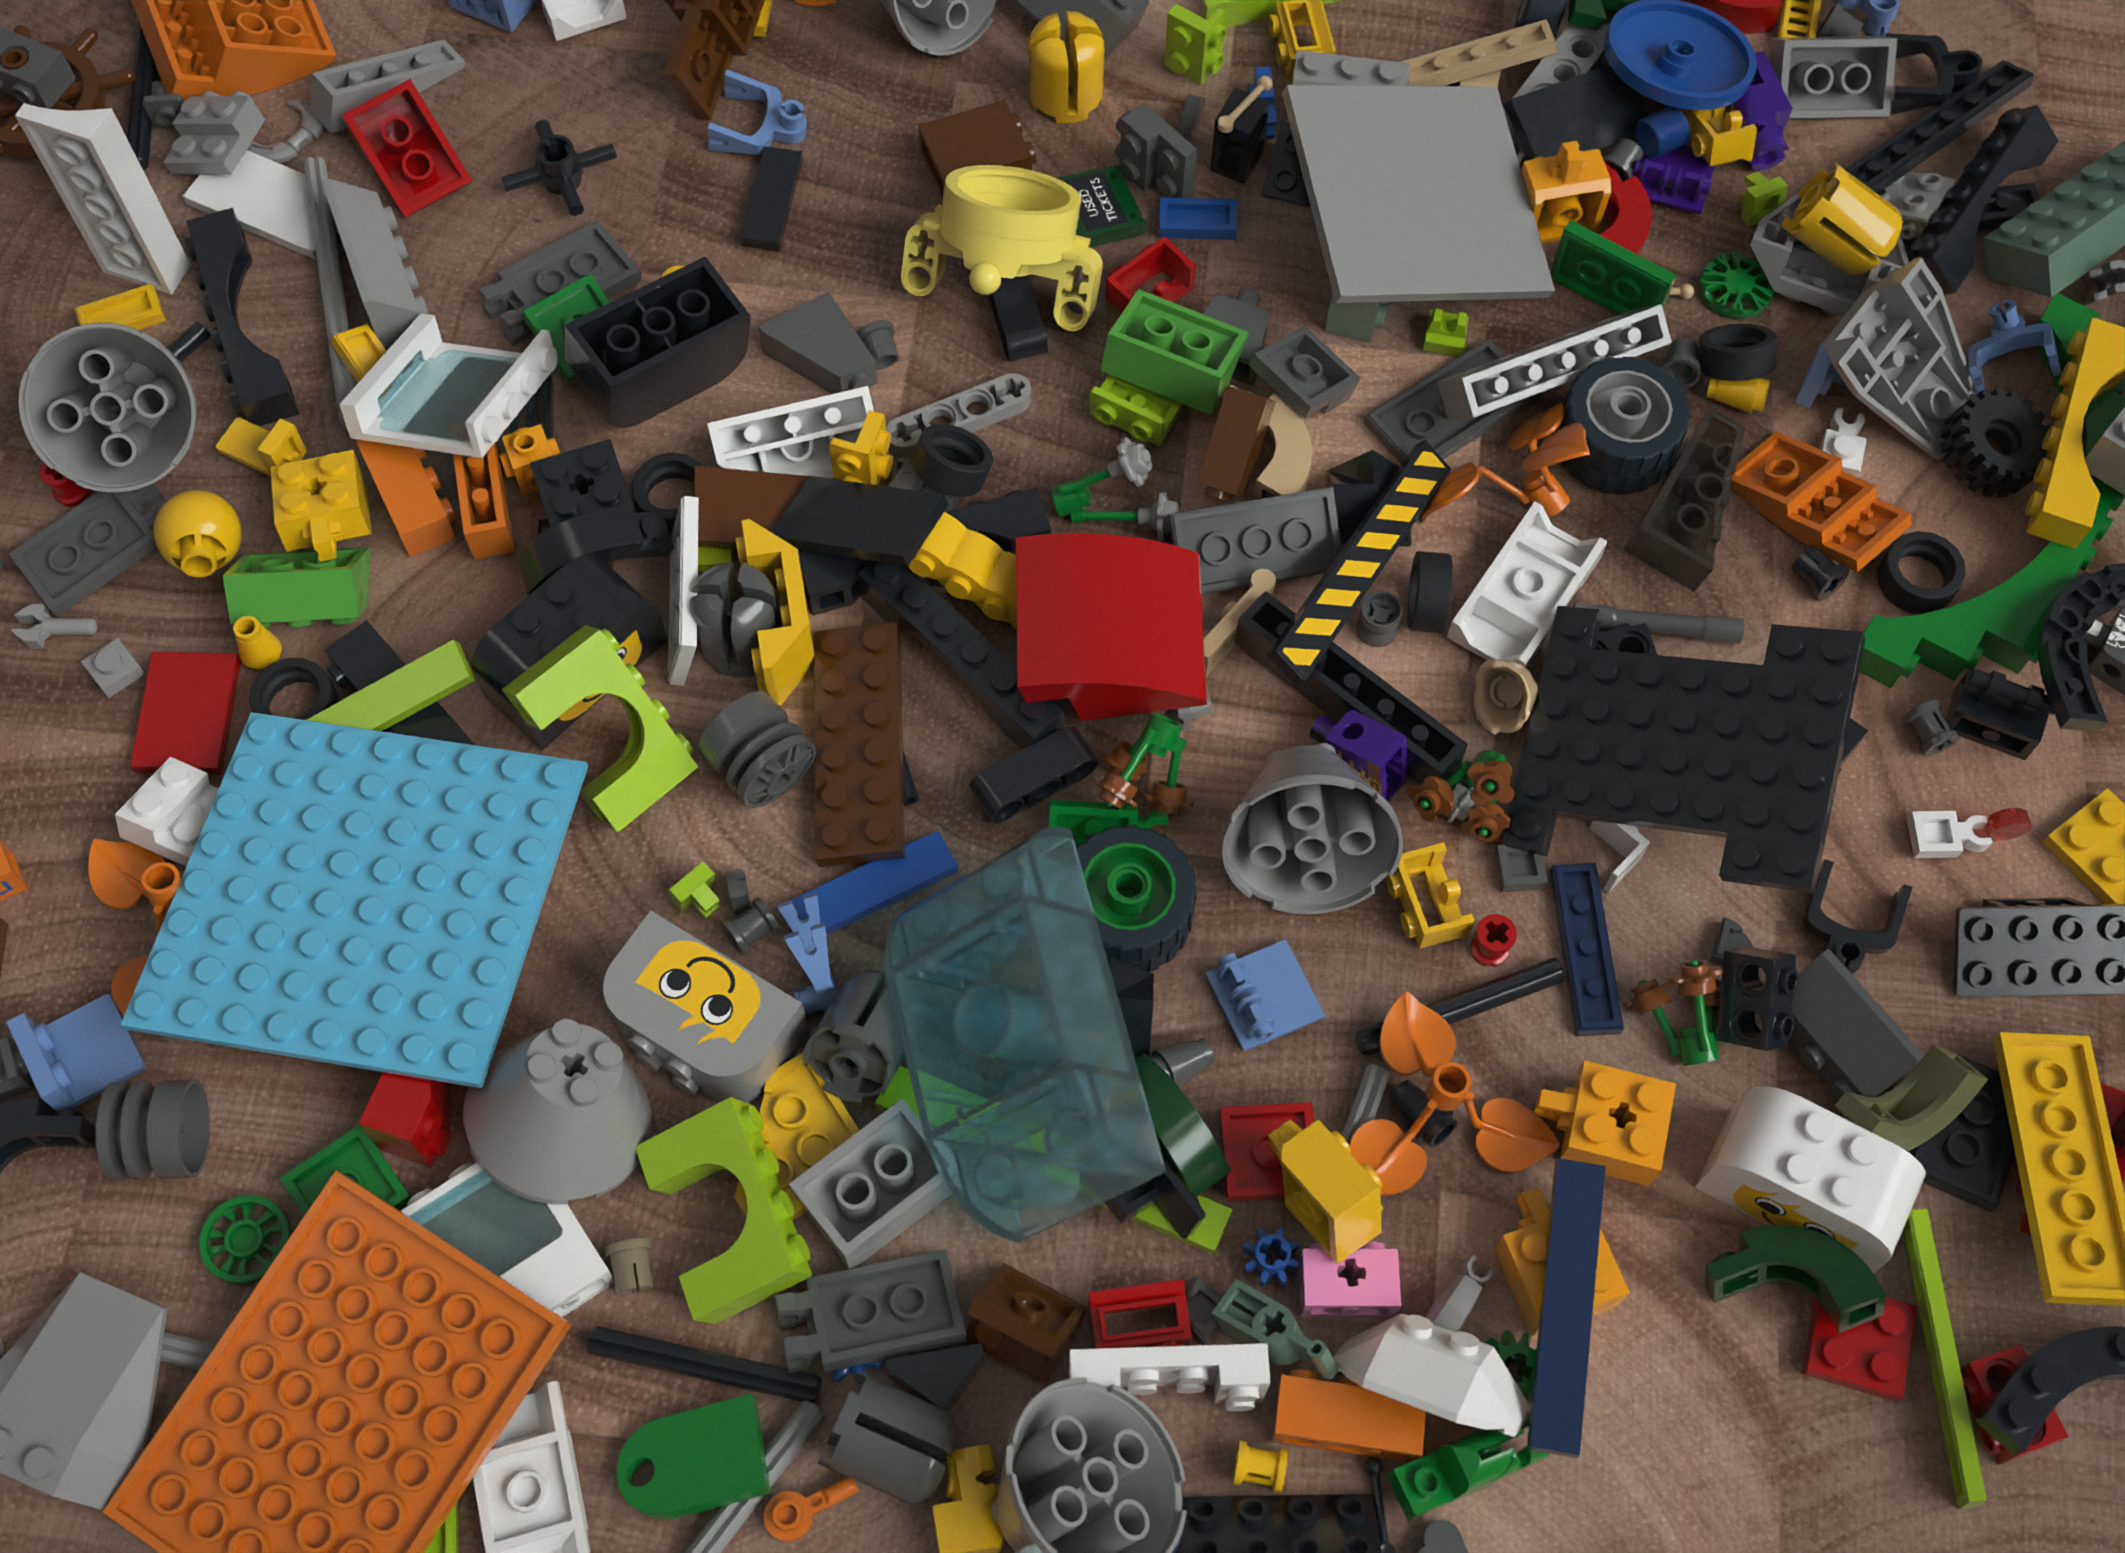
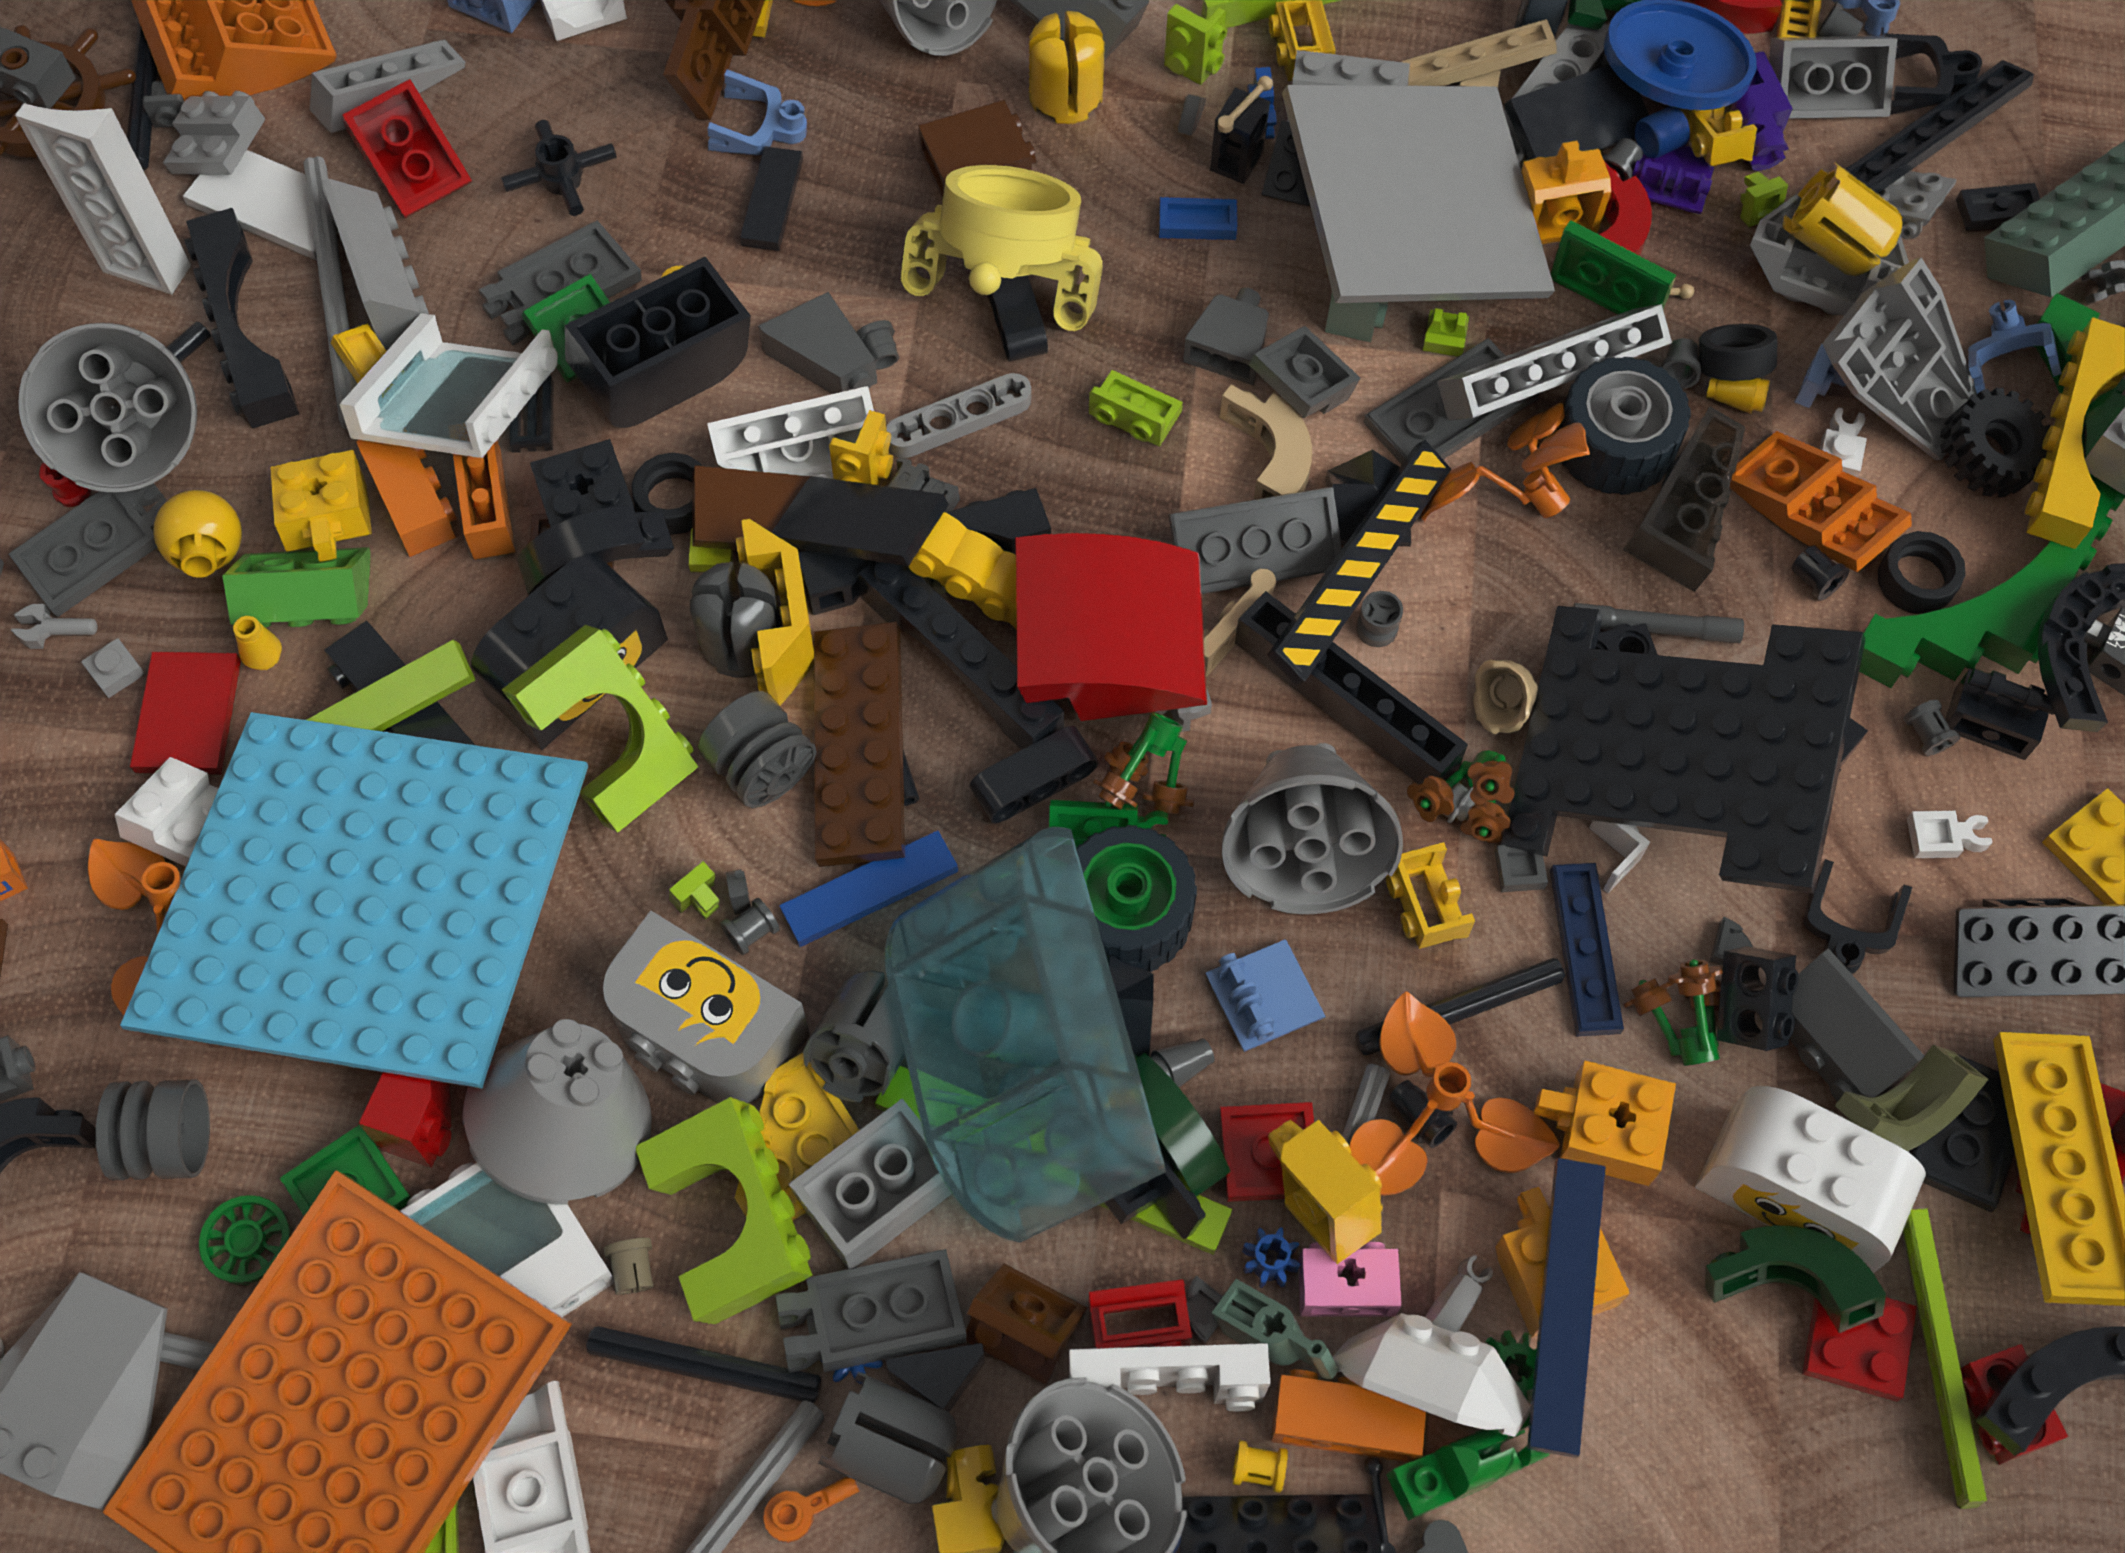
medium blue bracket [6,994,146,1110] -> none
yellow tile [74,283,166,330] -> none
yellow bracket [215,418,307,476] -> none
light grey piece [247,99,324,163] -> none
black tyre [249,658,339,720] -> none
light orange brick [499,424,561,496] -> none
green tile [616,1393,771,1521] -> none
white tile [667,496,699,686] -> none
medium blue piece [777,892,838,1017] -> none
black tyre [911,424,994,497] -> none
plant [1052,437,1180,541] -> none
container [1057,166,1148,247] -> none
bright green slope [1100,289,1249,415] -> none
red window [1105,236,1196,314] -> none
dark grey plate [1114,102,1197,198] -> none
reddish brown brick [1196,386,1276,501] -> none
dark purple torso [1309,710,1407,802] -> none
black tyre [1407,551,1453,633] -> none
white piece [1447,502,1608,669] -> none
red bush [1471,914,1517,967] -> none
green wheel [1699,251,1774,319] -> none
black arch [1907,105,2059,295] -> none
clear red tile [1984,808,2032,841] -> none

